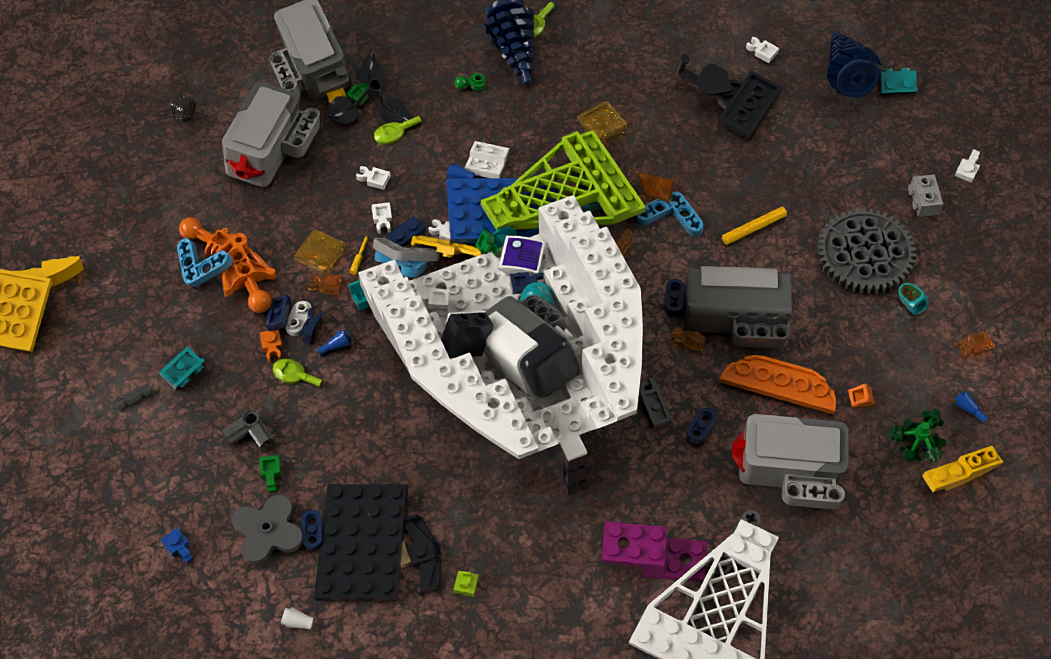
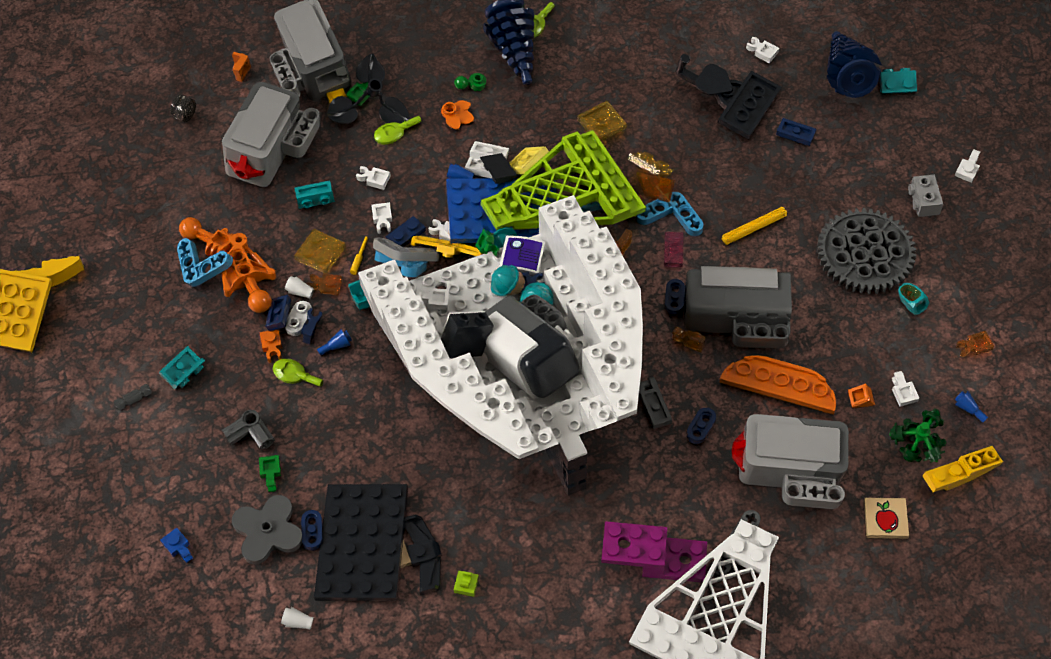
none -> orange bracket [232,52,251,82]
none -> white cone [285,276,314,299]
none -> teal bracket [294,180,335,209]
none -> orange plate [441,100,474,129]
none -> black piece [480,153,517,184]
none -> teal piece [491,265,525,296]
none -> light yellow tile [509,146,549,174]
none -> clear yellow plate [627,151,673,177]
none -> clear pink plate [664,232,683,267]
none -> dark blue plate [776,118,817,146]
none -> tan tile [864,498,909,539]
none -> white plate [892,371,919,407]

